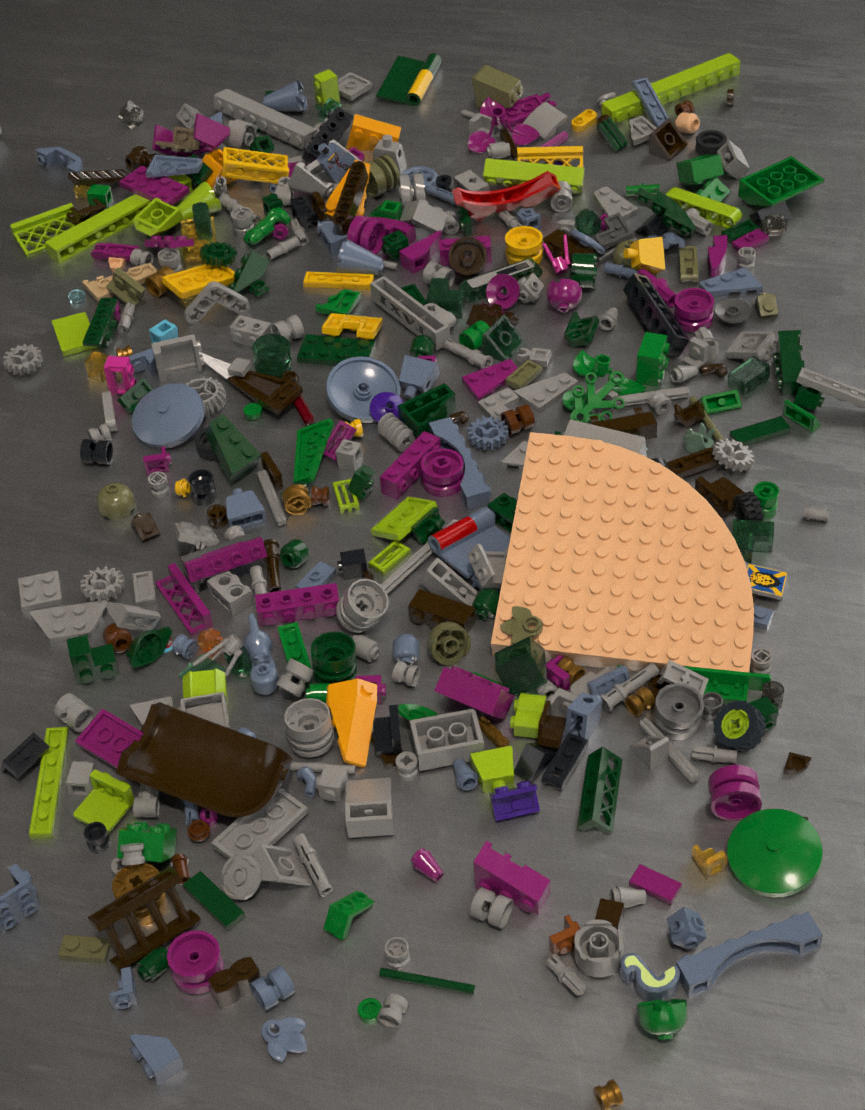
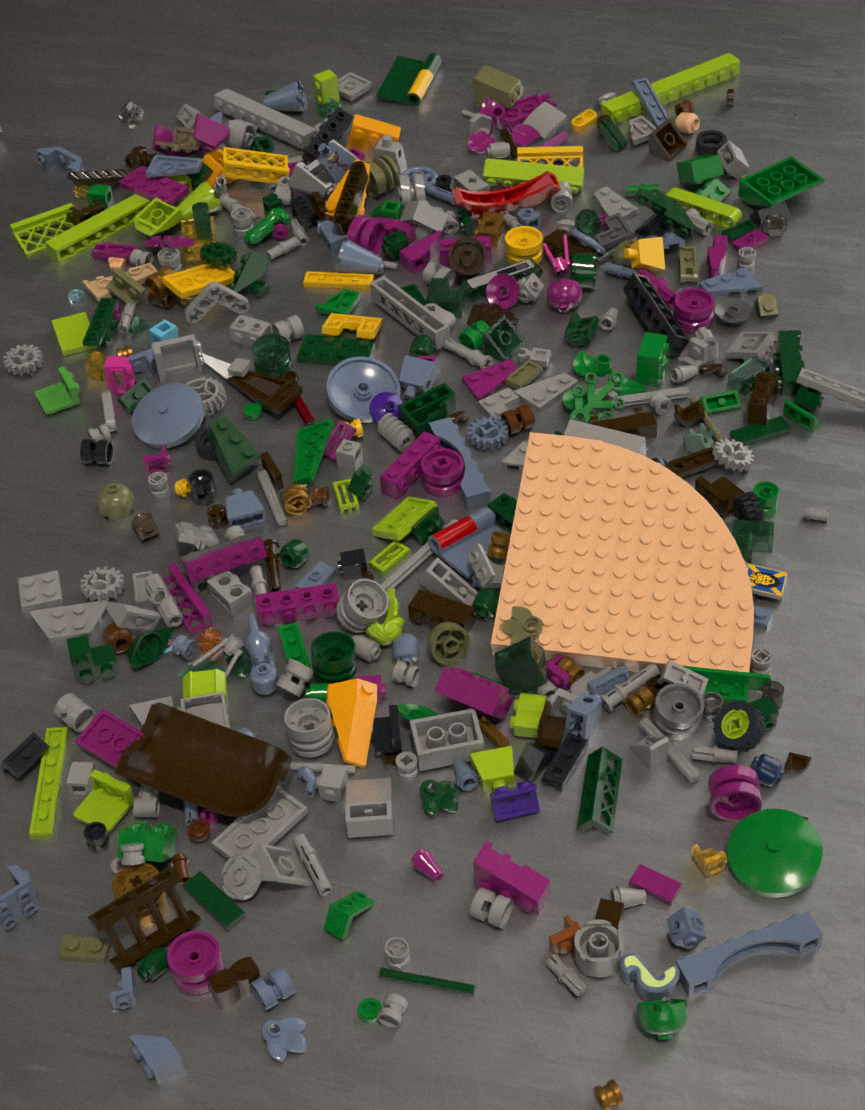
none -> bright green bracket [35,366,81,415]
none -> clear green tile [128,316,151,335]
none -> light grey piece [144,573,184,627]
none -> dark brown cone [148,291,174,309]
none -> lime hair [366,588,405,646]
none -> dark green plate [420,780,461,817]
none -> pearl gold brick [475,212,504,248]
none -> pearl gold wheel [487,531,511,559]
none -> dark brown brick [748,373,778,425]
none -> dark blue head [750,754,785,787]

